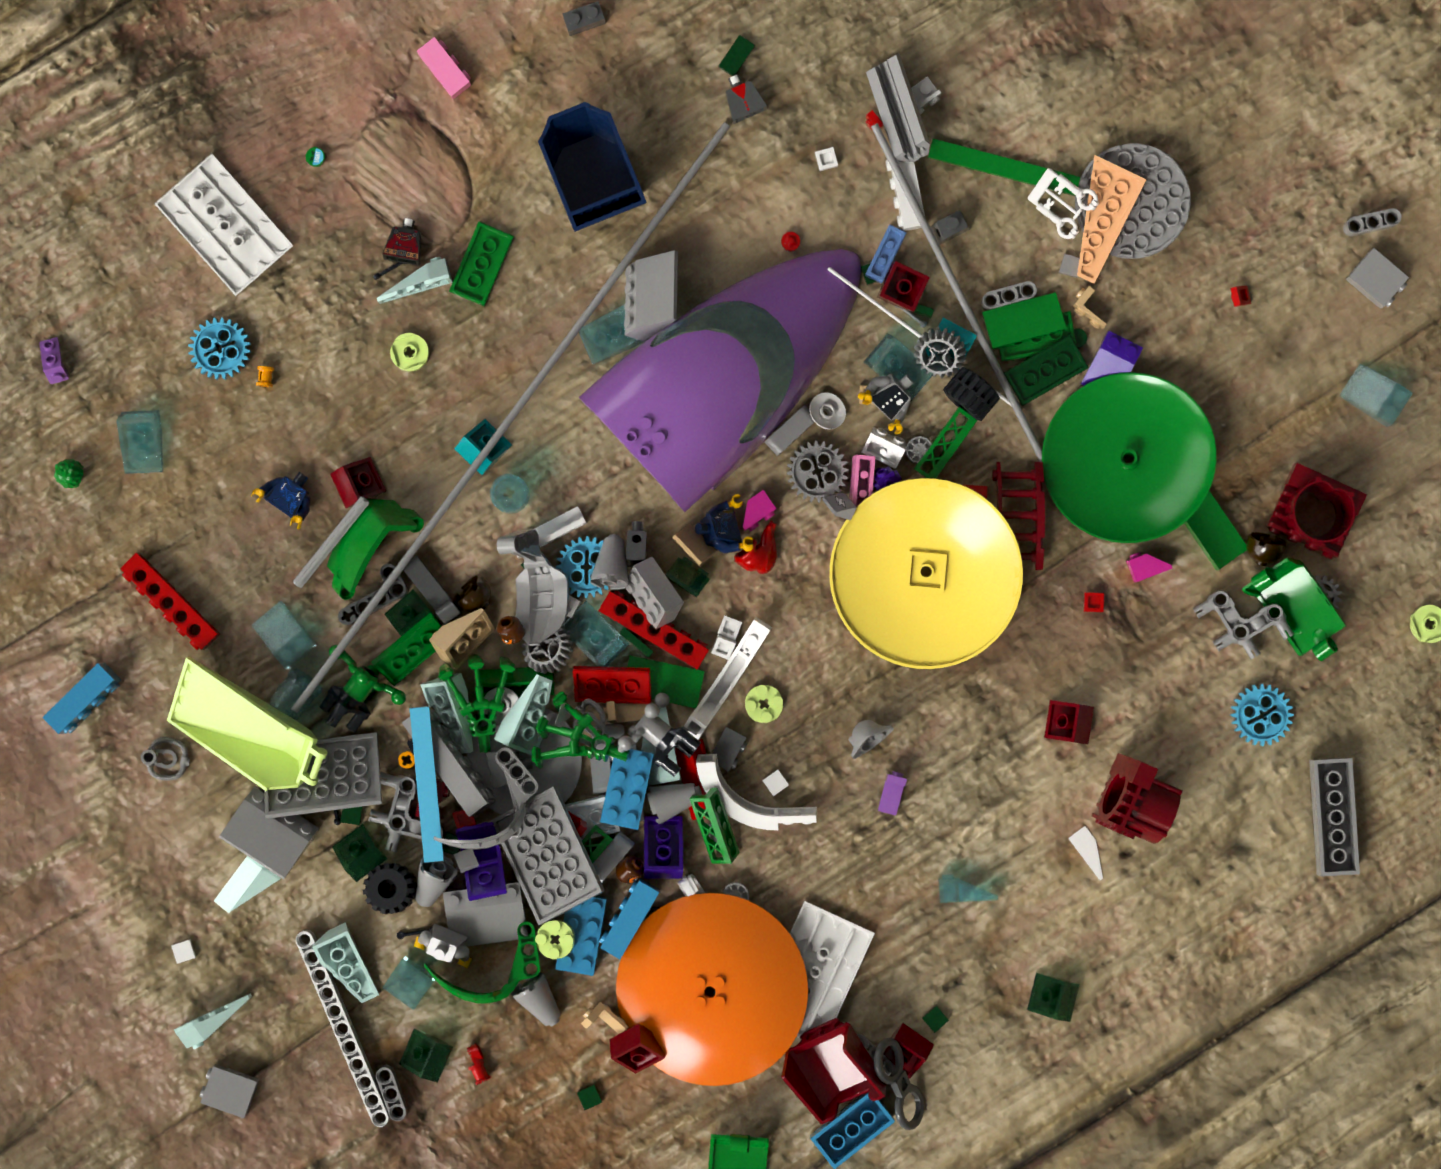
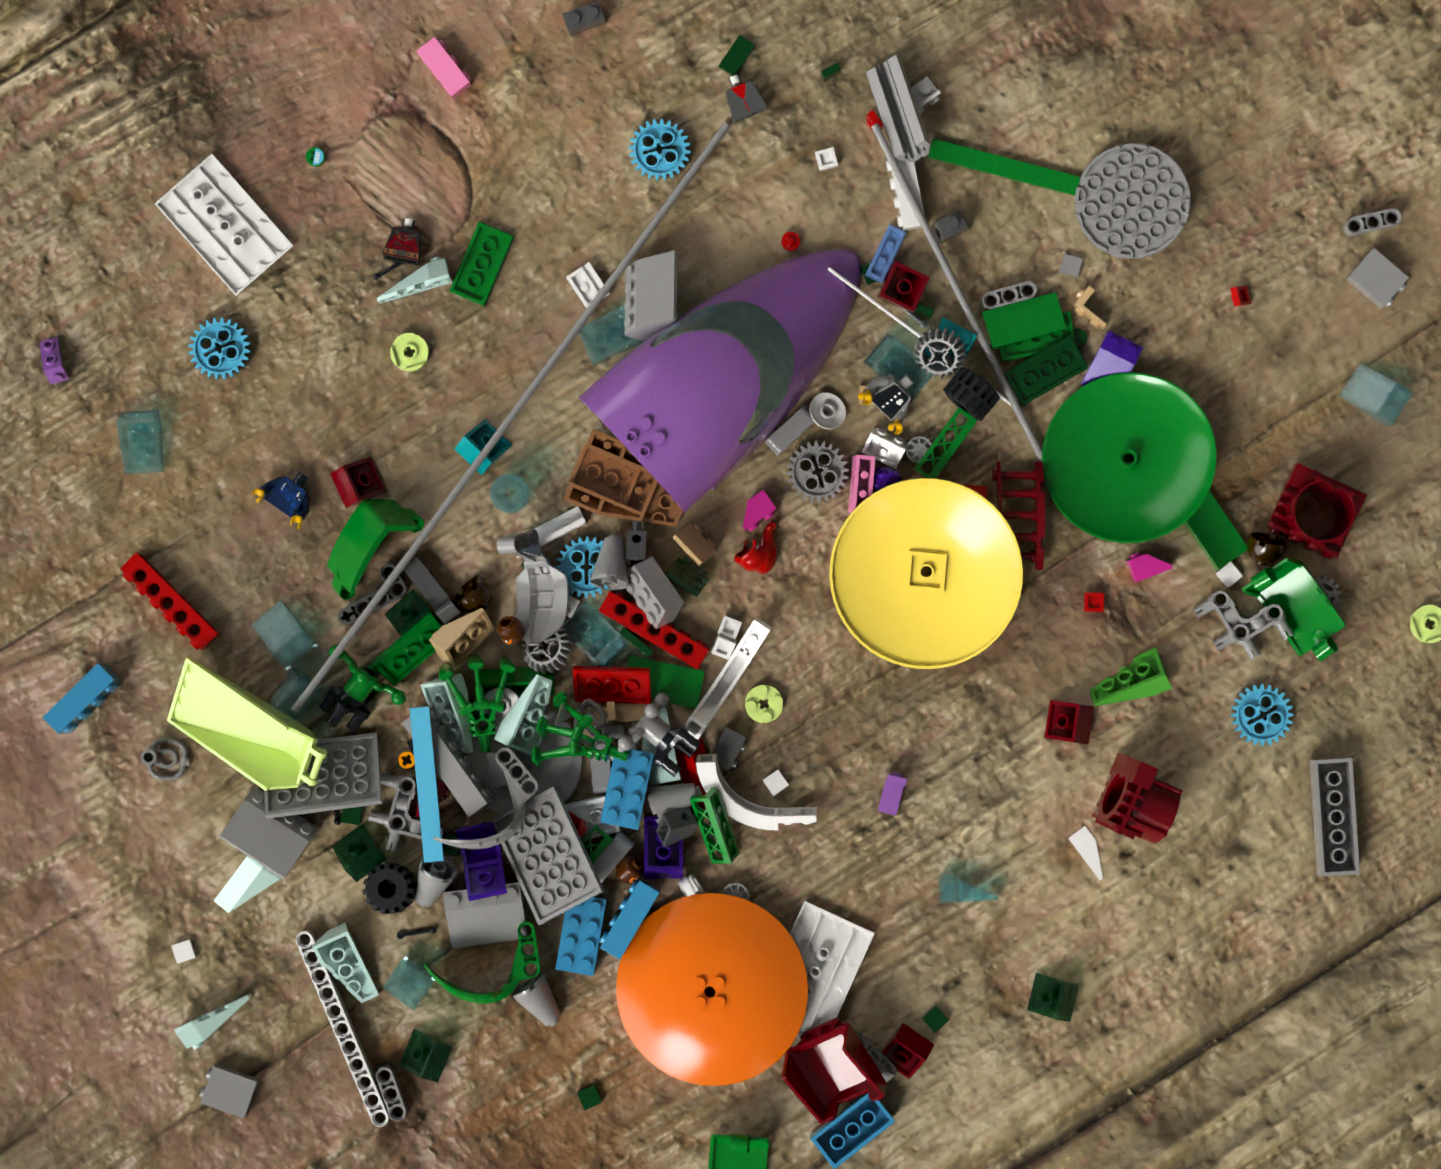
green piece [54,459,84,489] -> none
light orange bush [256,366,275,387] -> none
light grey axle [293,496,369,588] -> none
light grey torso [413,924,472,969] -> none
red plate [452,810,477,829] -> none
light grey tile [453,849,479,873] -> none
red connector [467,1043,492,1085] -> none
yellowish green plate [535,920,575,959] -> none
dark blue windscreen [538,102,647,232] -> none
tan bracket [581,1002,629,1034] -> none
dark red slope [609,1024,665,1074] -> none
dark blue torso [695,494,753,553] -> none
light grey slope [822,493,856,520] -> none
light grey hat [848,720,894,759] -> none
dark grey bar [874,1037,924,1130] -> none
white piece [1028,168,1099,239] -> none
light nougat wing [1077,155,1147,284] -> none
none -> medium nougat wedge [564,429,683,527]
none -> white plate [566,262,610,308]
none -> medium azure gear [629,119,690,182]
none -> dark grey torso [656,807,698,847]
none -> dark green tile [821,63,841,81]
none -> bright green wedge [1089,647,1172,706]
none -> white tile [1215,562,1243,588]

